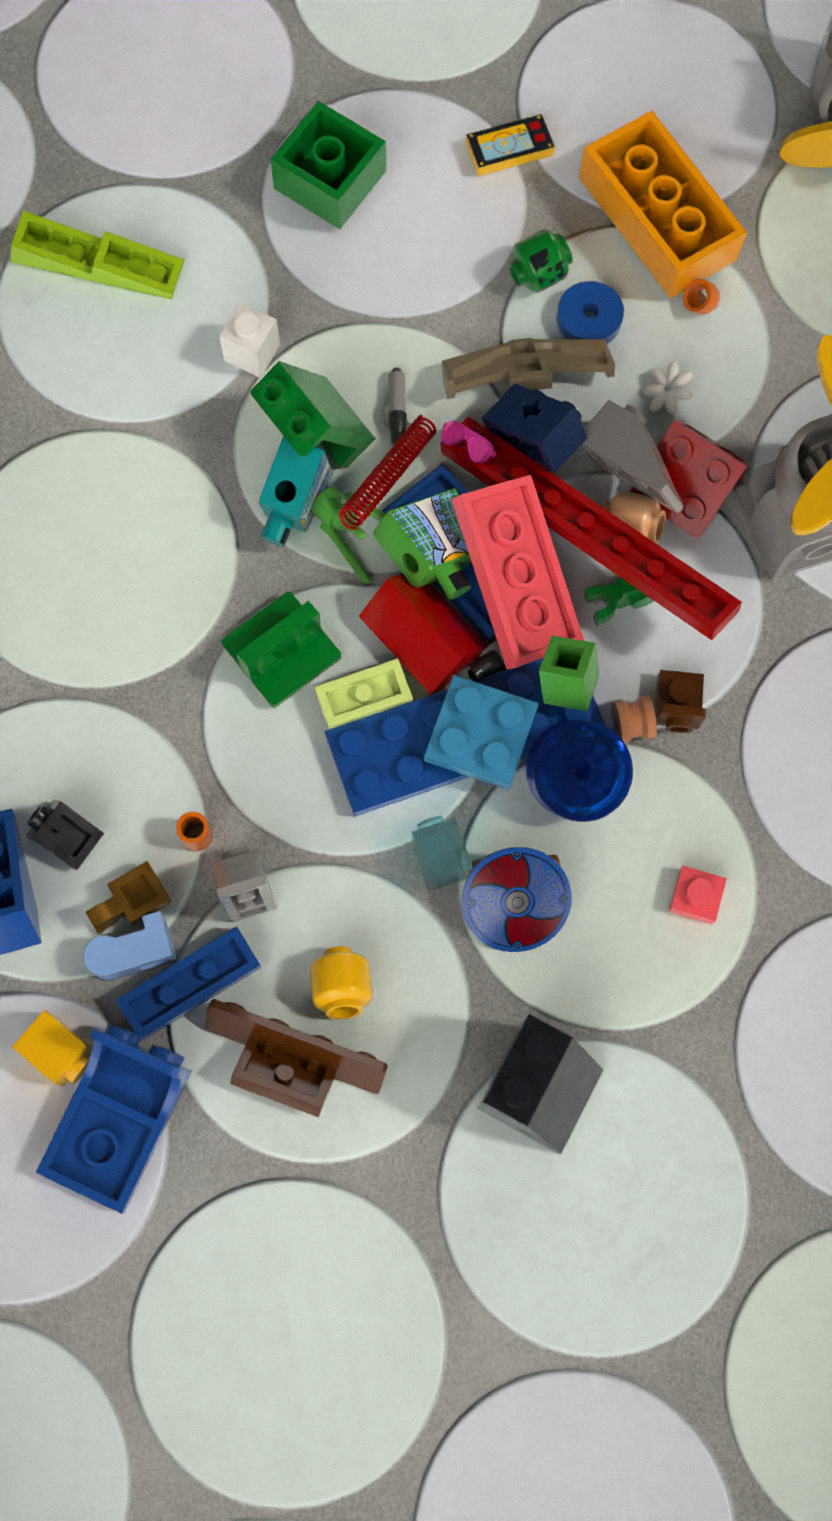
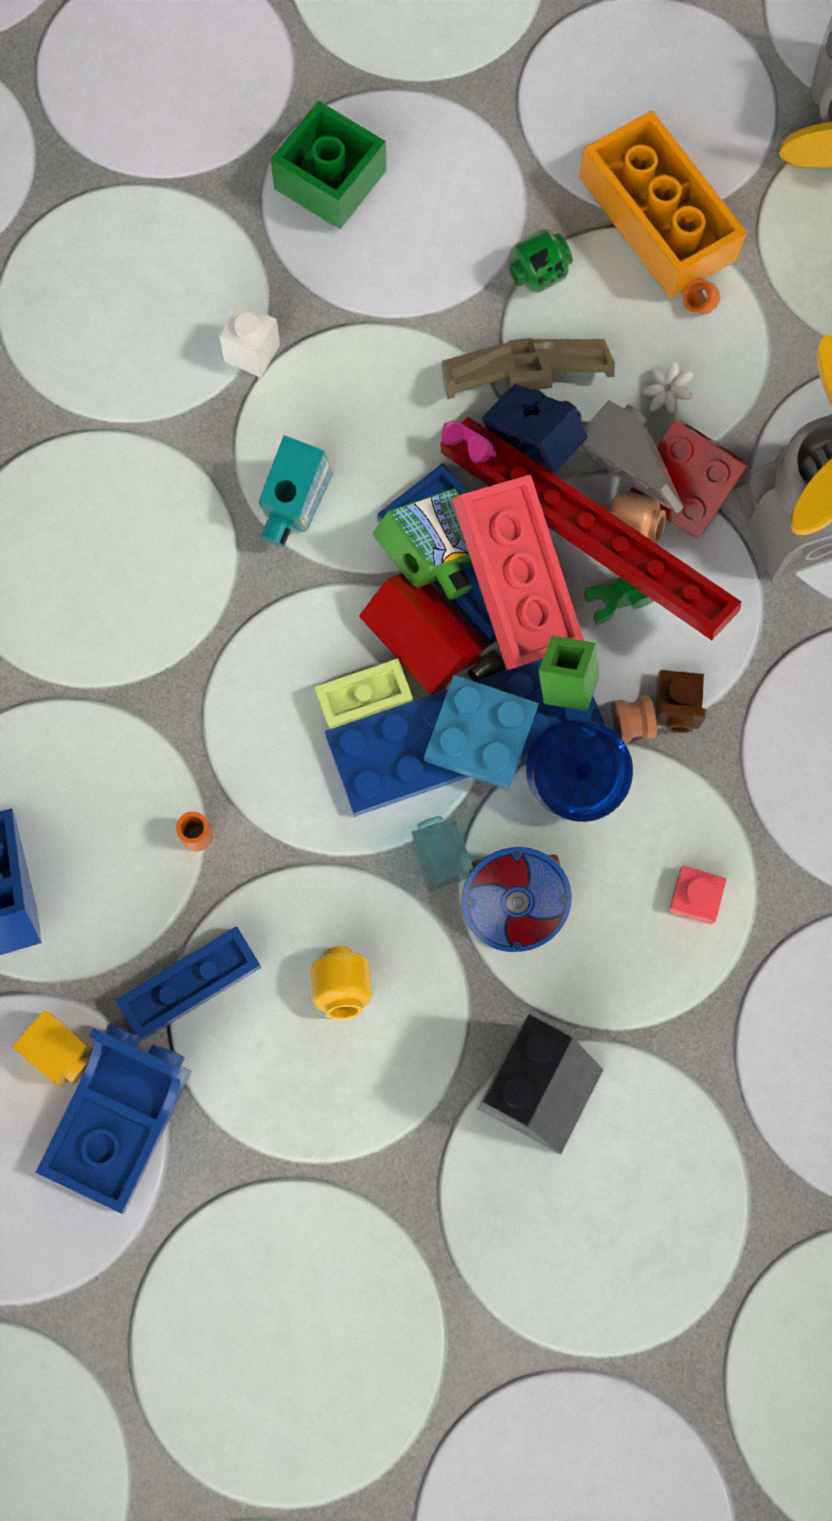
lime slope [11,210,184,300] -> none
black bracket [26,800,104,870] -> none
light blue leg [83,911,177,981] -> none
pearl gold plate [85,861,172,935] -> none
reddish brown bracket [205,999,388,1118] -> none
light grey slope [213,847,277,922] -> none
green bracket [221,592,341,708] -> none
green panel [251,361,376,468] -> none
bright green plant [311,487,386,584] -> none
red piece [339,414,437,530] -> none
piece [384,367,407,445] -> none
tile [465,114,555,176] -> none
blue piece [556,281,624,344] -> none

